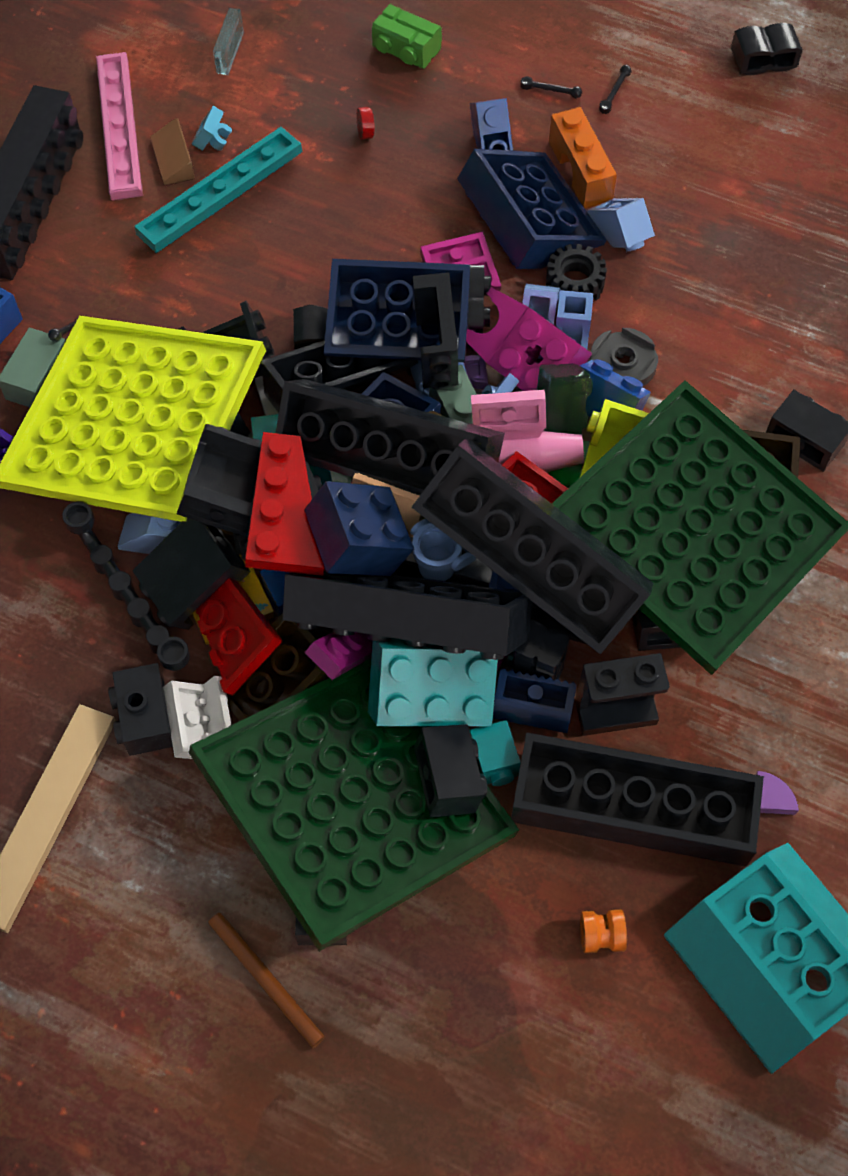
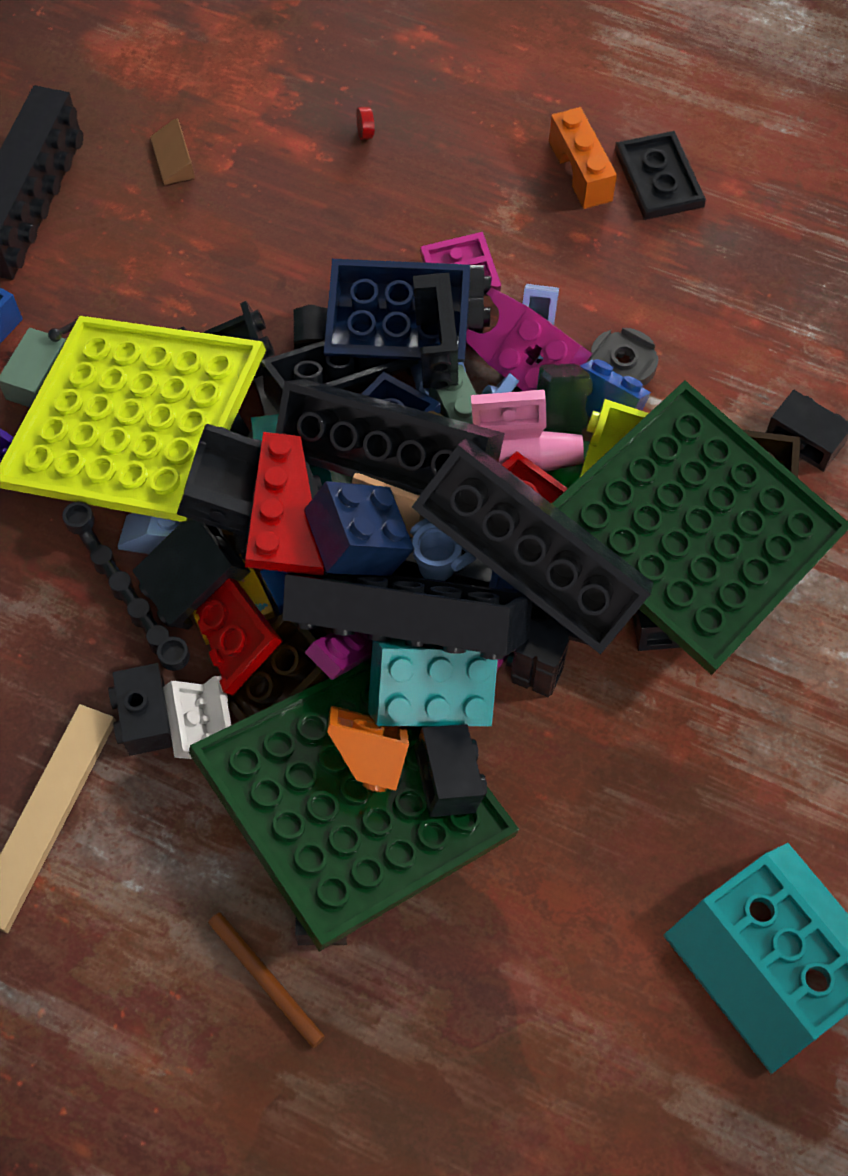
bright pink tile [96,52,143,200] -> none
teal plate [134,127,302,253] -> none
medium azure tile [192,106,232,151] -> none
clear light blue tile [213,8,244,75] -> none
bright green brick [372,4,442,69] -> none
dark blue slope [457,149,607,269] -> none
medium lavender tile [463,355,488,389] -> none
blue slope [469,98,513,151] -> none
teal brick [469,720,521,786] -> none
dark blue brick [493,668,577,733] -> none
black brick [511,732,764,867] -> none
black hinge [521,77,582,98] -> none
black tyre [546,244,607,301] -> none
medium blue brick [555,290,593,349] -> none
black panel [575,653,670,736] -> none
orange wheel [580,909,627,953] -> none
light blue slope [586,198,655,251] -> none
black hinge [599,65,632,114] -> none
black brick [731,23,803,75] -> none
medium lavender tile [755,771,799,815] -> none
none -> orange slope [327,706,409,792]
none -> black tile [615,131,706,220]

